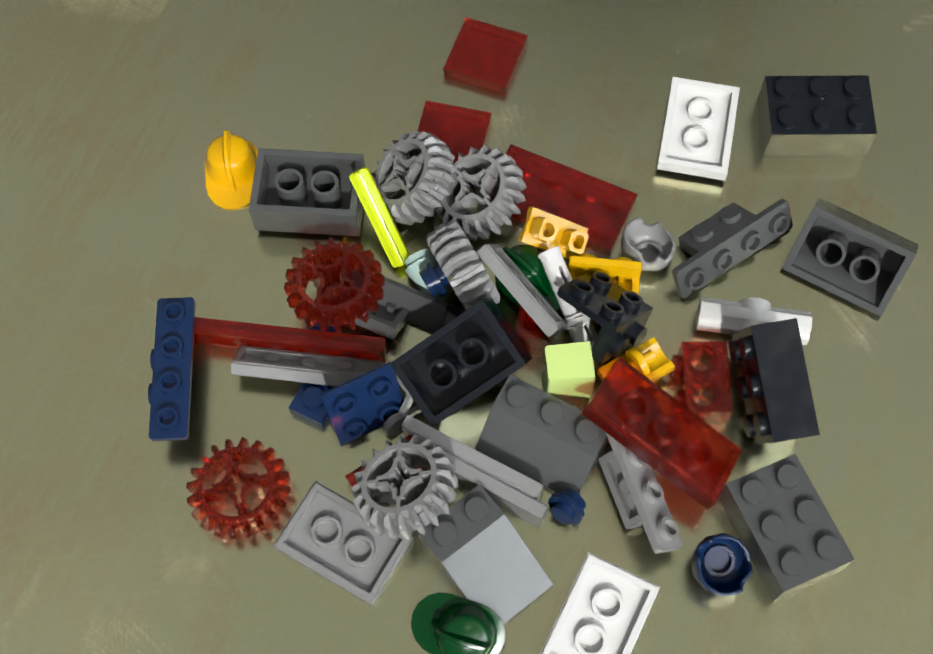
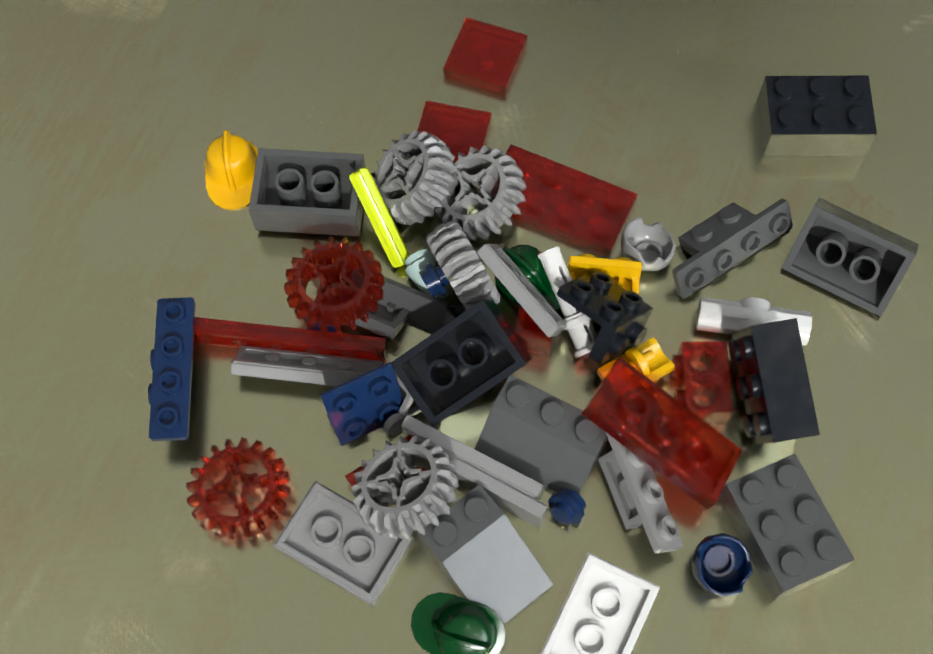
dark blue plate [288,383,332,428] -> none
yellow hips [517,207,589,260] -> none
yellowish green panel [541,341,595,405] -> none
white plate [657,77,740,181] -> none

